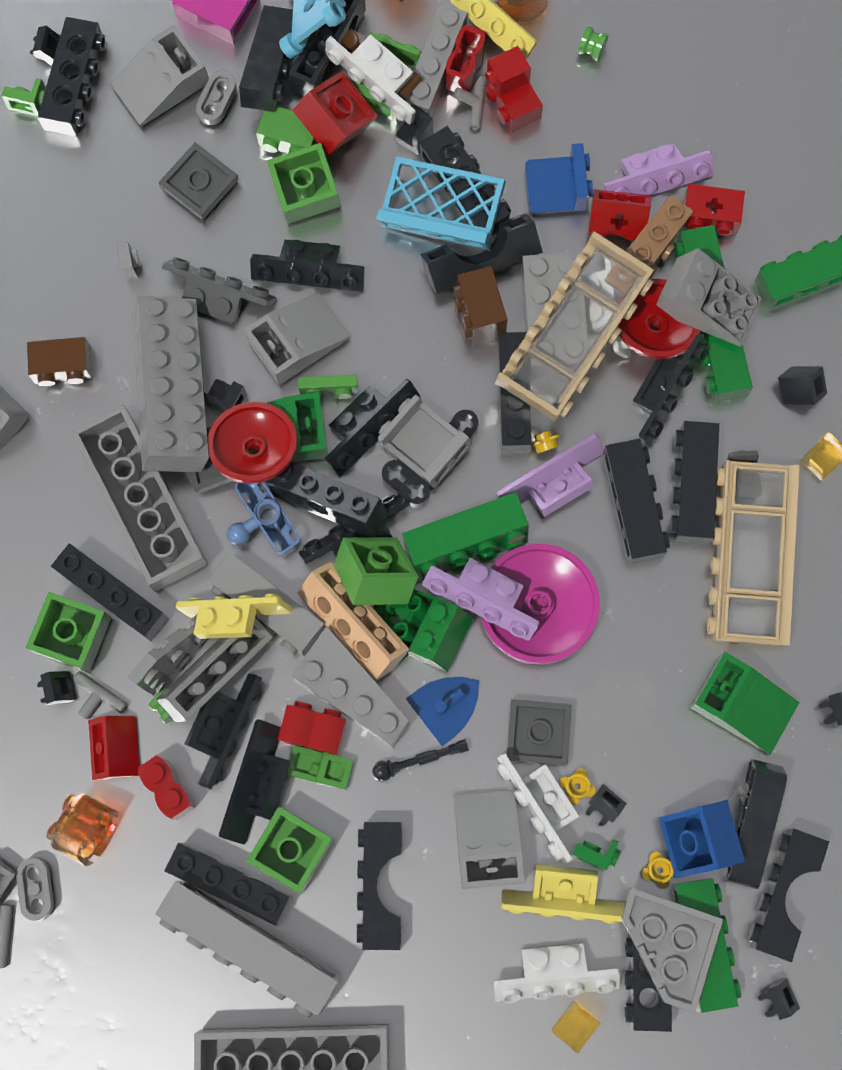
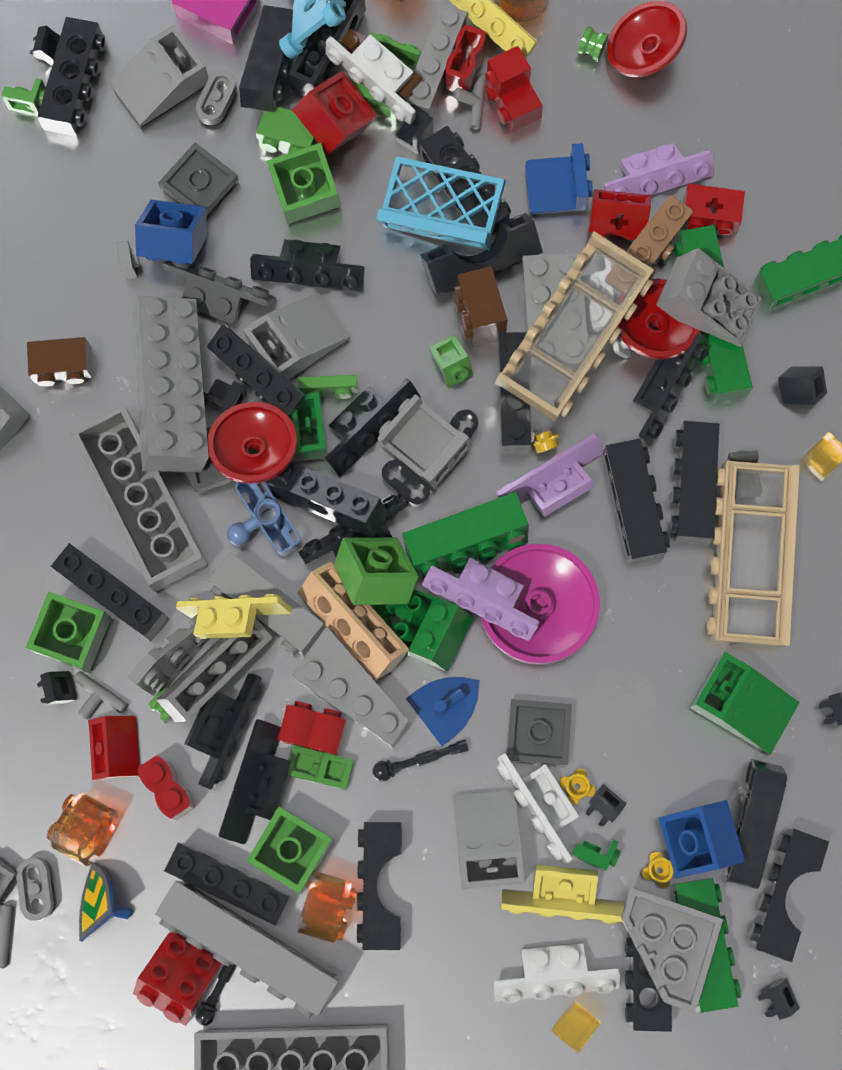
none -> shield [79,862,131,942]
none -> red bracket [133,932,222,1026]
none -> blue brick [135,199,207,265]
none -> black piece [195,964,236,1026]
none -> black bracket [207,325,305,418]
none -> clear orange brick [297,871,357,943]
none -> bright green bracket [429,335,474,387]
none -> red dish [607,1,688,77]

